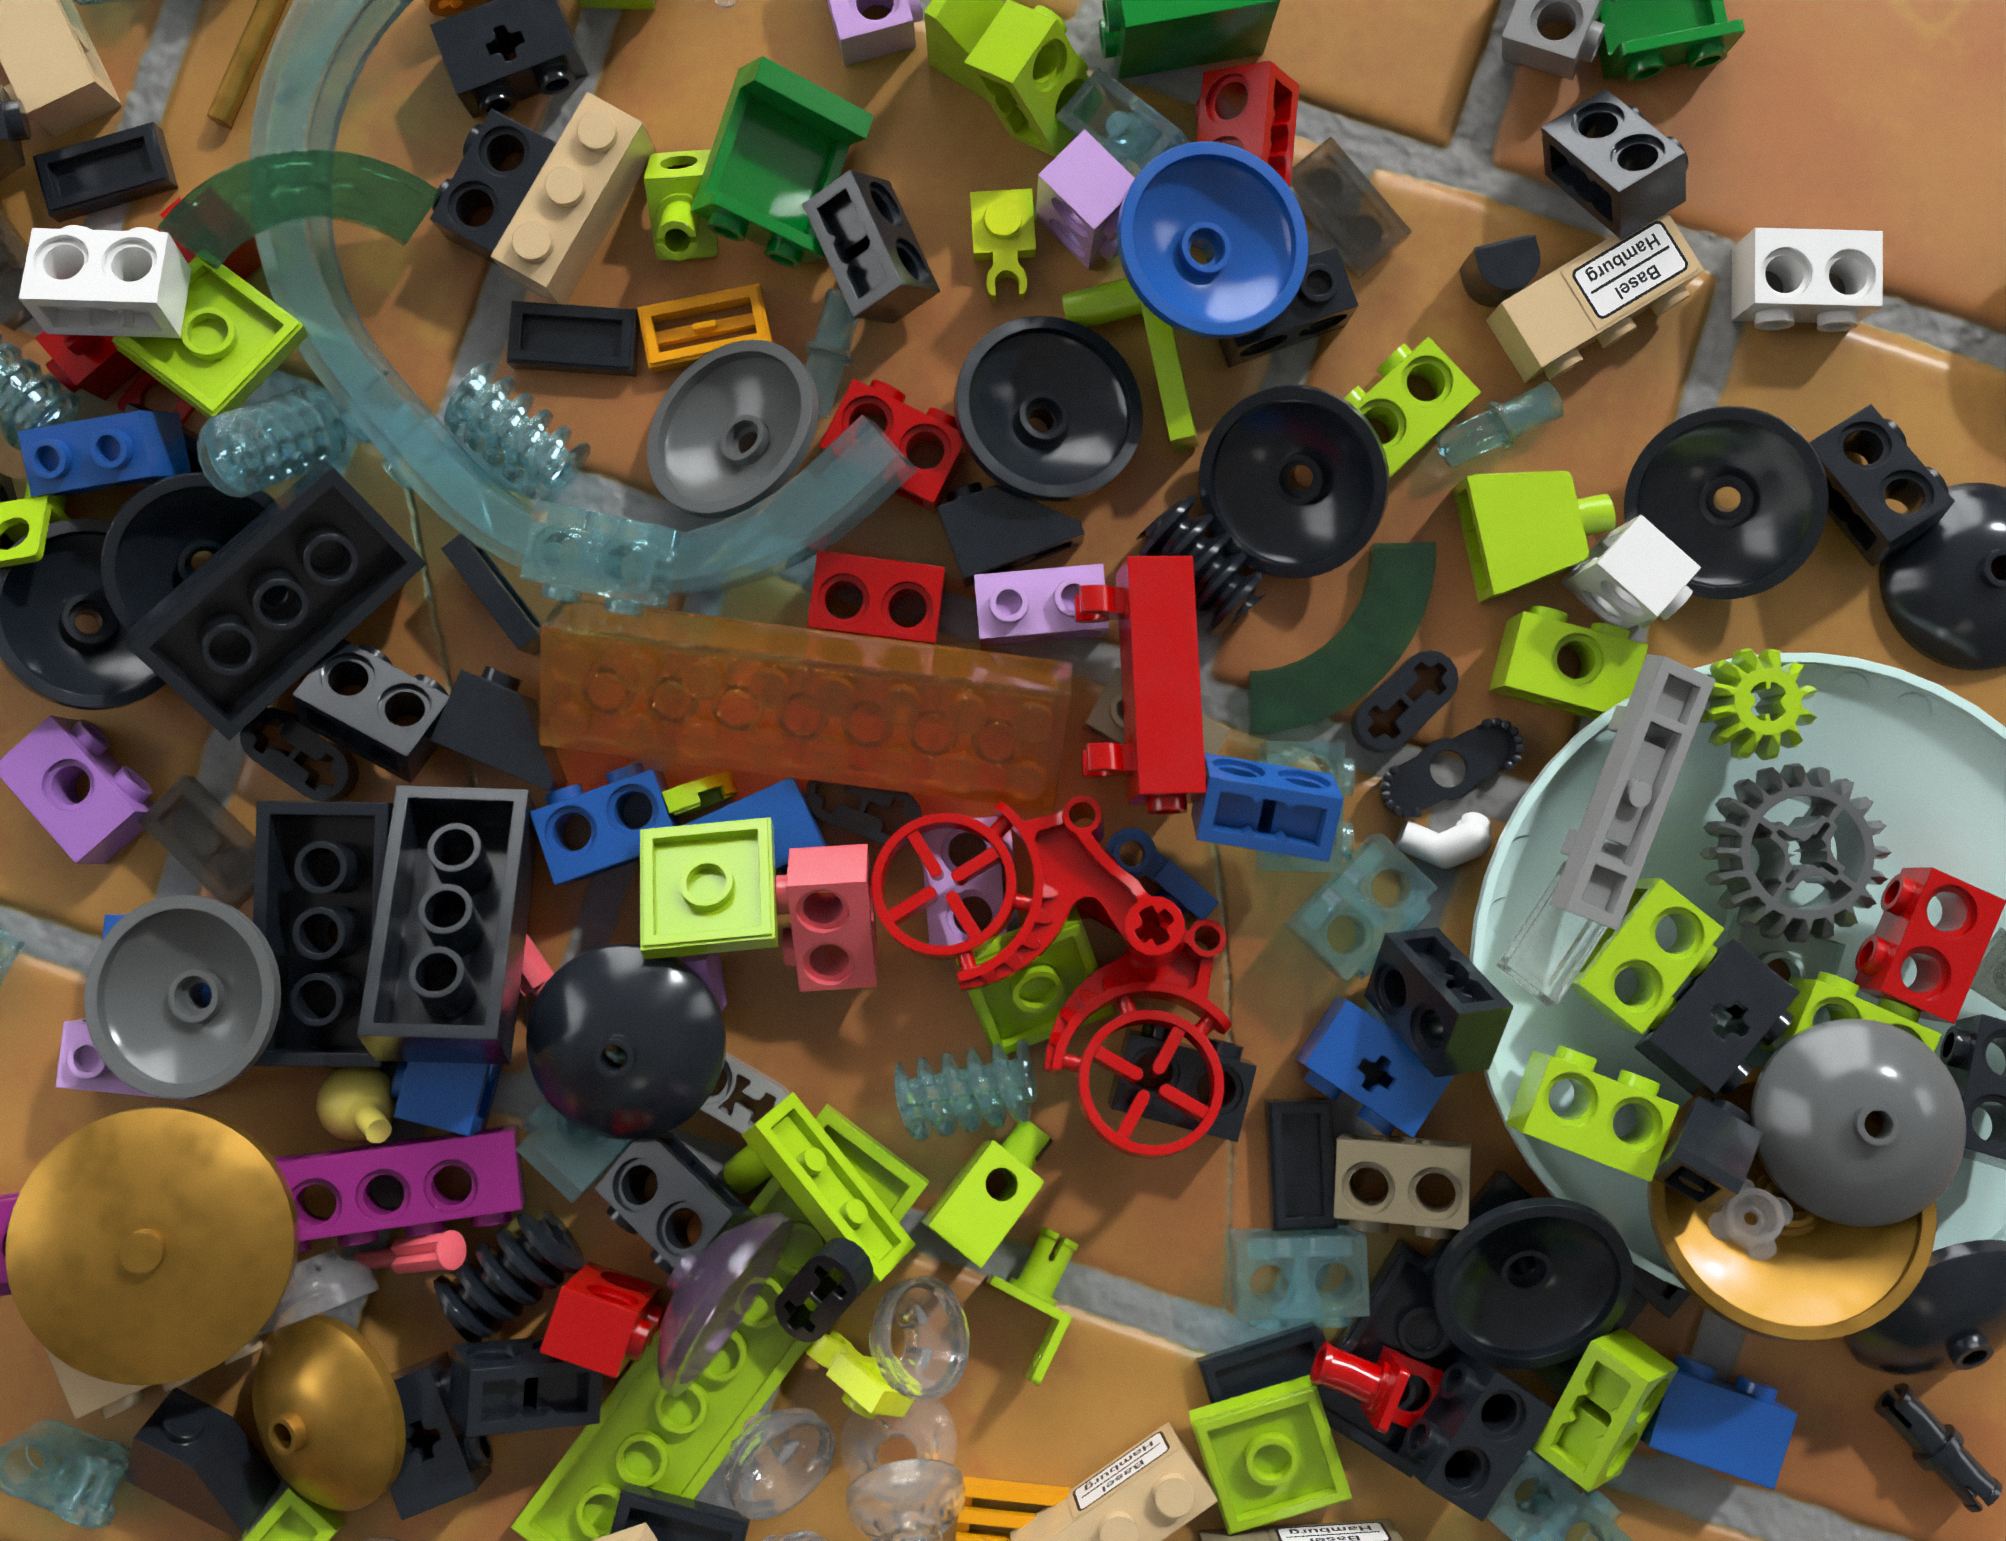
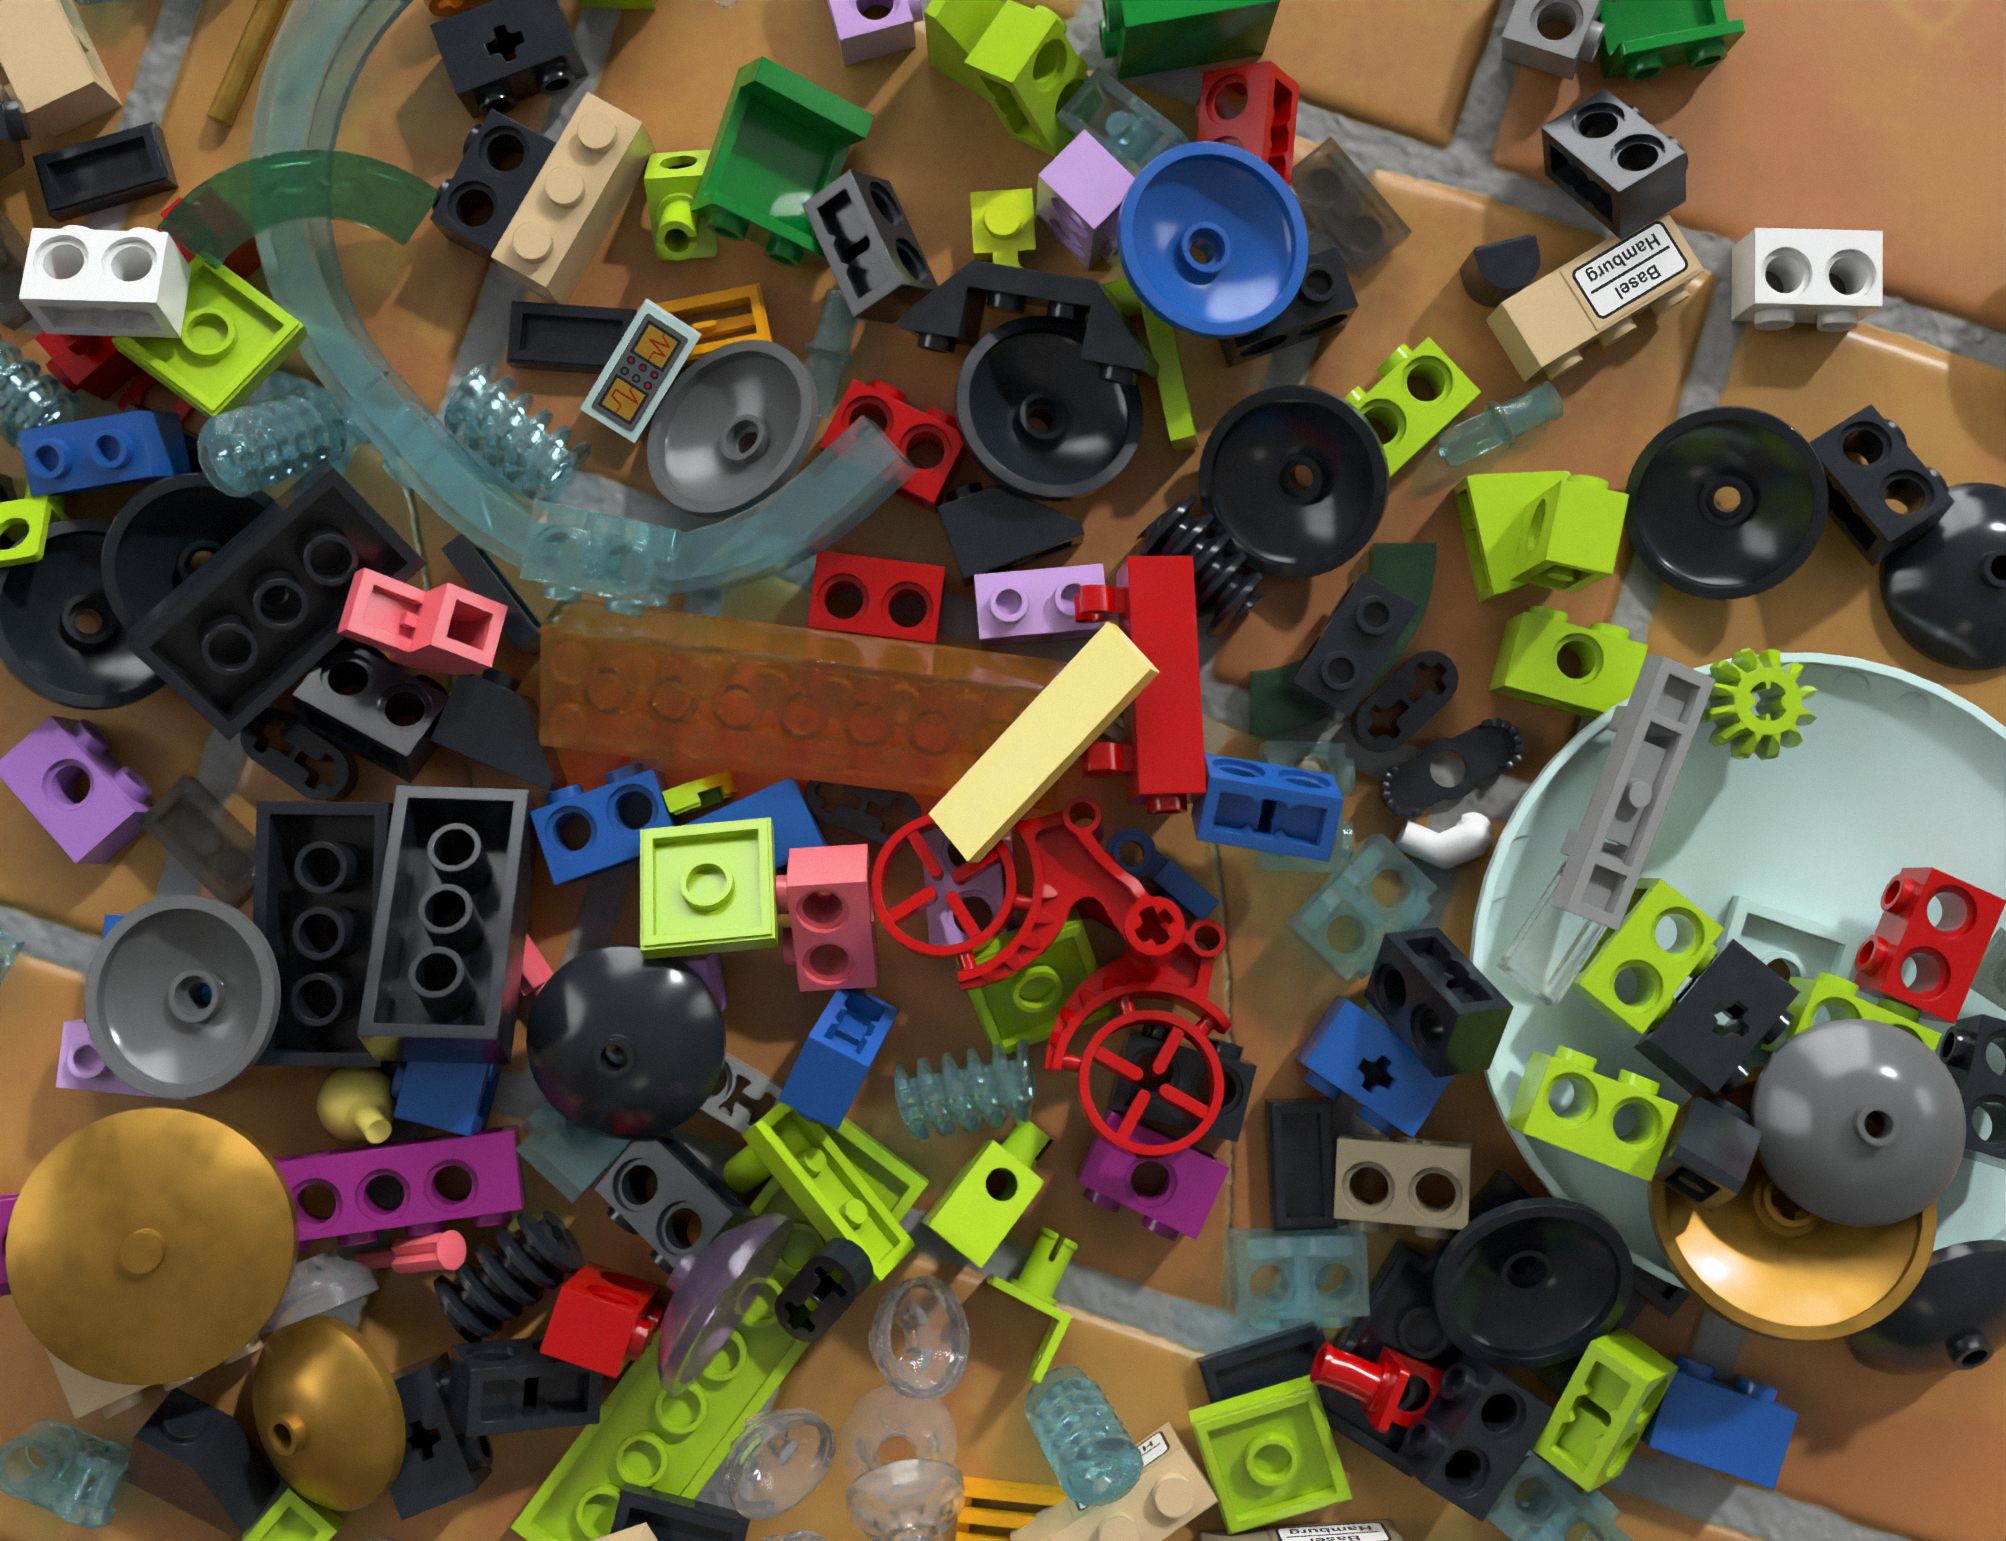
neon yellow plate [805,1330,917,1419] -> none
white brick [1560,515,1701,629] -> none
dark grey gear [1700,763,1892,943] -> none
clear plate [1709,1178,1793,1261] -> none
black pin [1874,1383,2003,1512] -> none
none -> coral brick [337,568,508,675]
none -> tile [580,299,702,443]
none -> blue brick [778,988,900,1130]
none -> black slope [898,260,1159,386]
none -> light yellow tile [928,622,1160,863]
none -> clear light blue piece [1024,1366,1143,1506]
none -> magenta brick [1075,1104,1230,1241]
none -> black brick [1282,572,1419,723]
none -> lime brick [1510,475,1629,594]

